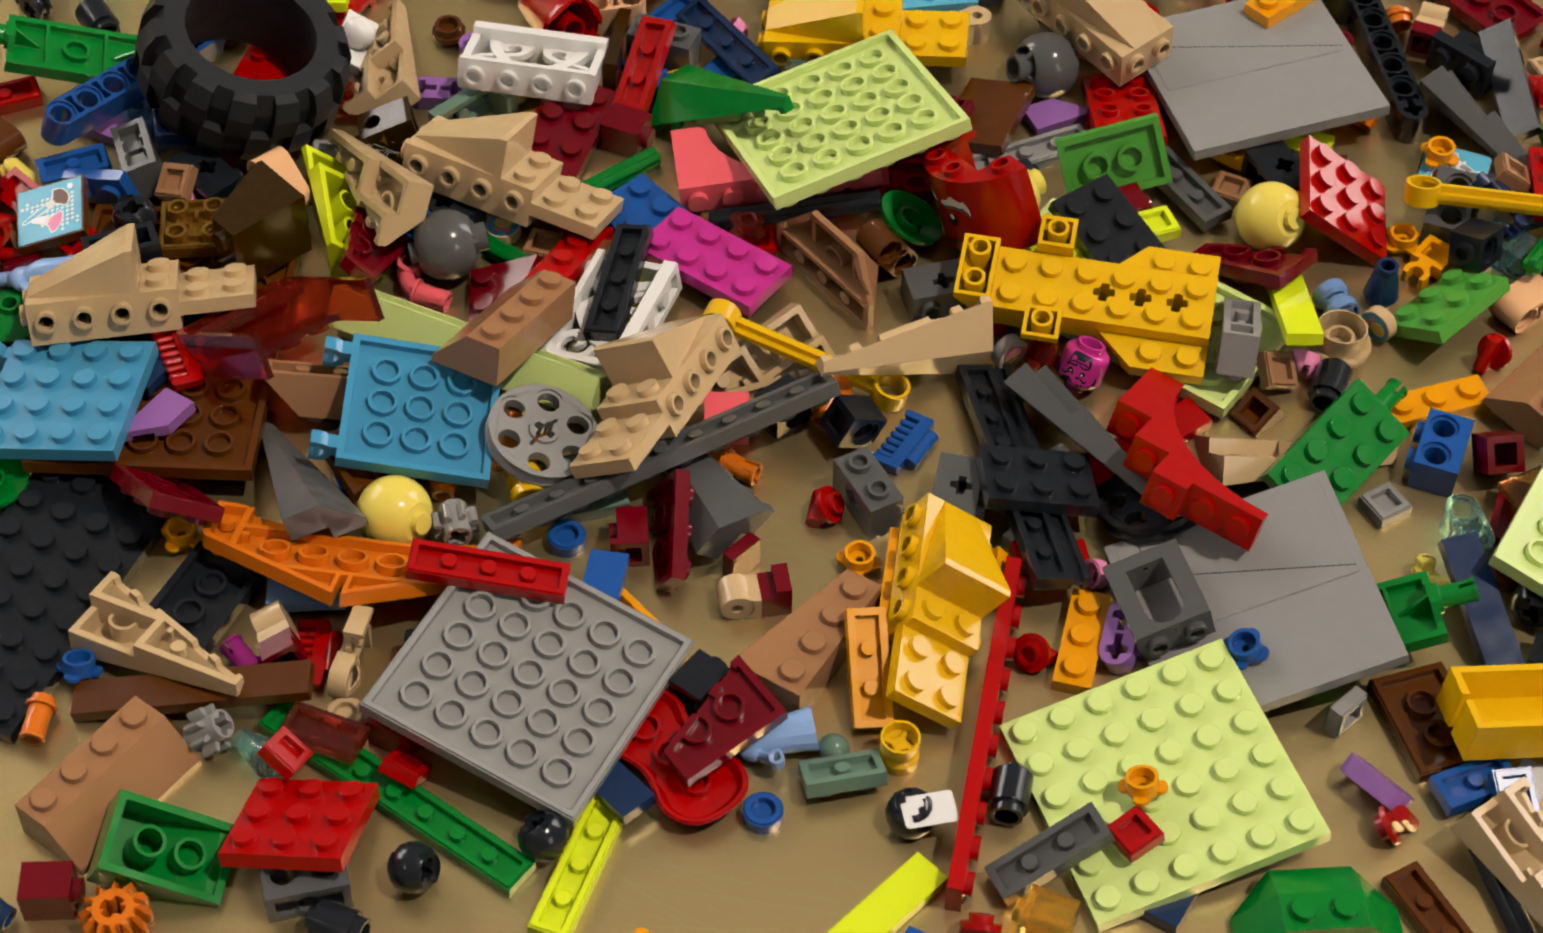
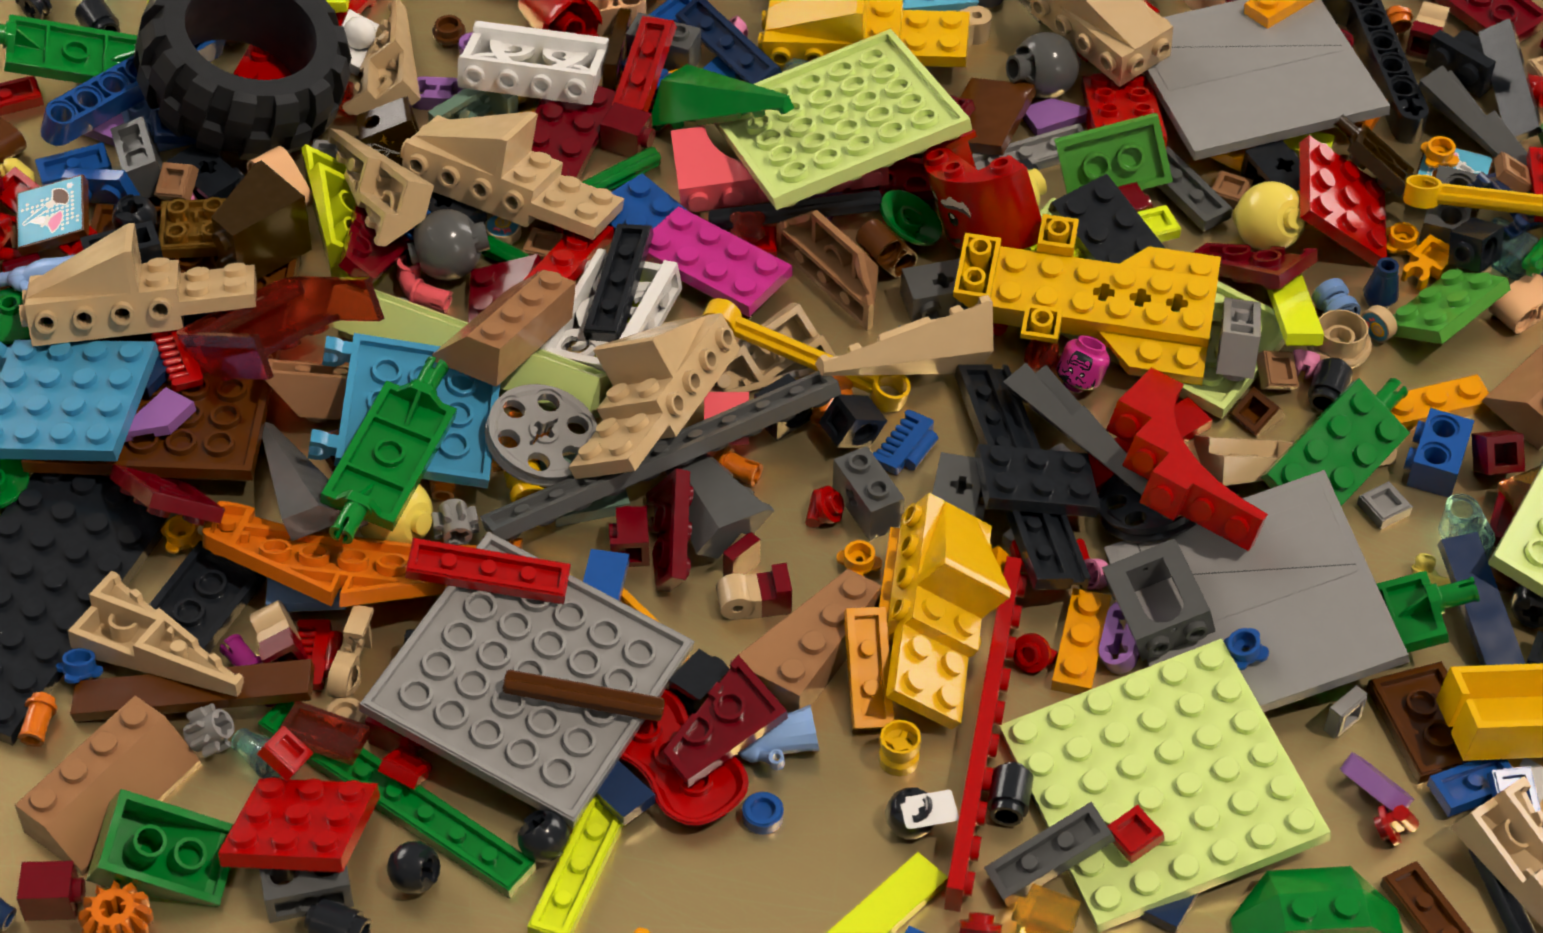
blue tile [548,519,587,558] -> none
sand green plate [798,733,888,799] -> none
light grey tile [991,334,1027,369] -> none
light orange plate [1118,765,1168,807] -> none
red plate [1472,333,1512,373] -> none
none -> green plate [320,356,457,544]
none -> reddish brown axle [503,670,665,721]
none -> dark brown plate [1333,114,1414,197]

